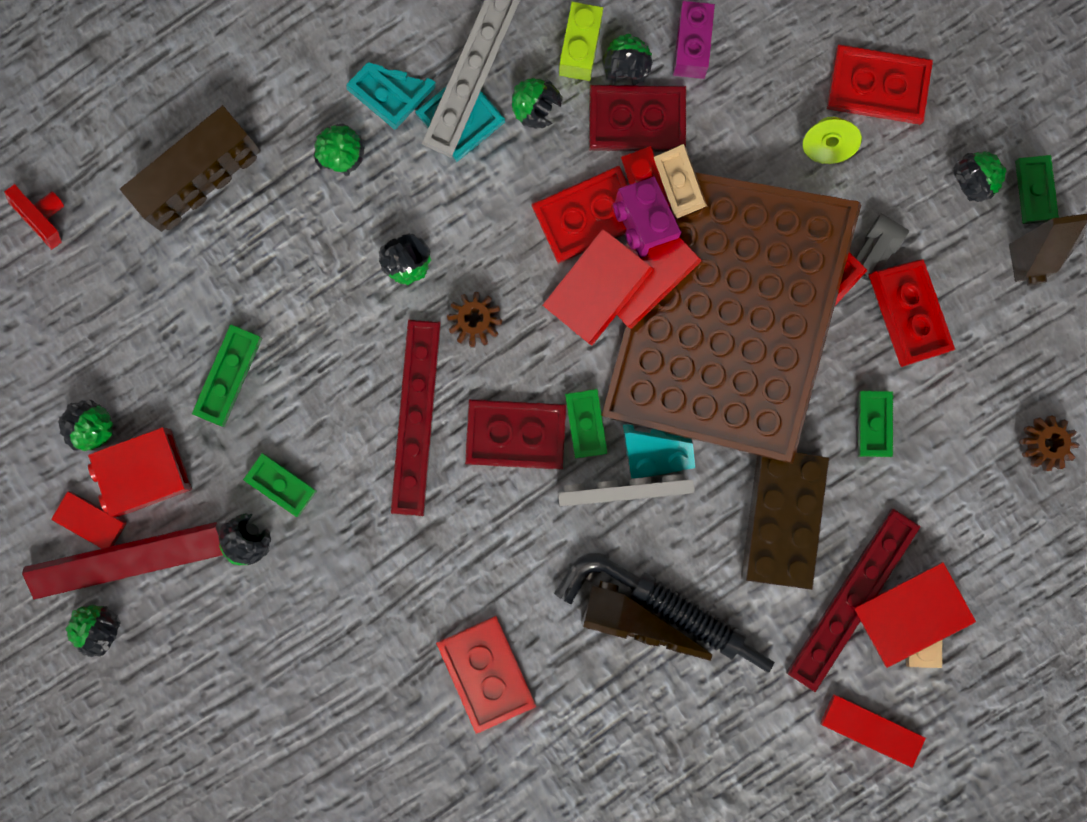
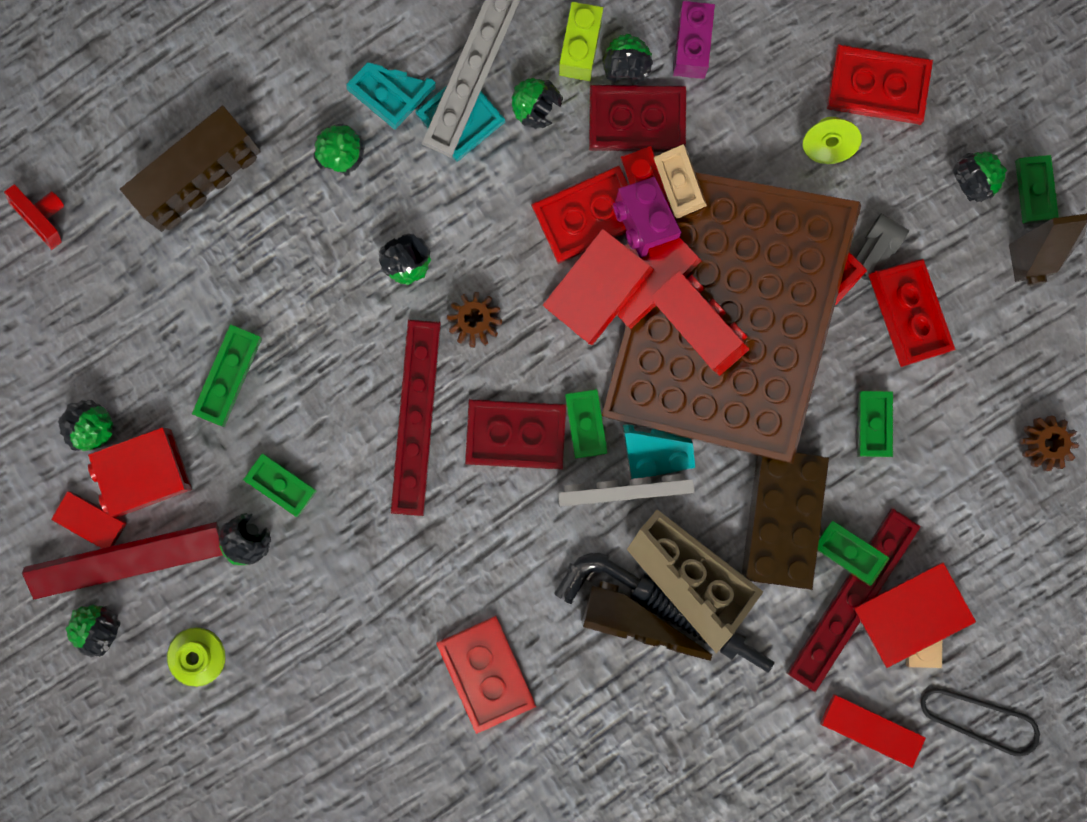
none -> lime piece [167,627,225,687]
none -> dark tan wedge [627,509,763,654]
none -> red brick [649,271,750,376]
none -> green plate [818,521,889,586]
none -> black piece [921,688,1040,757]

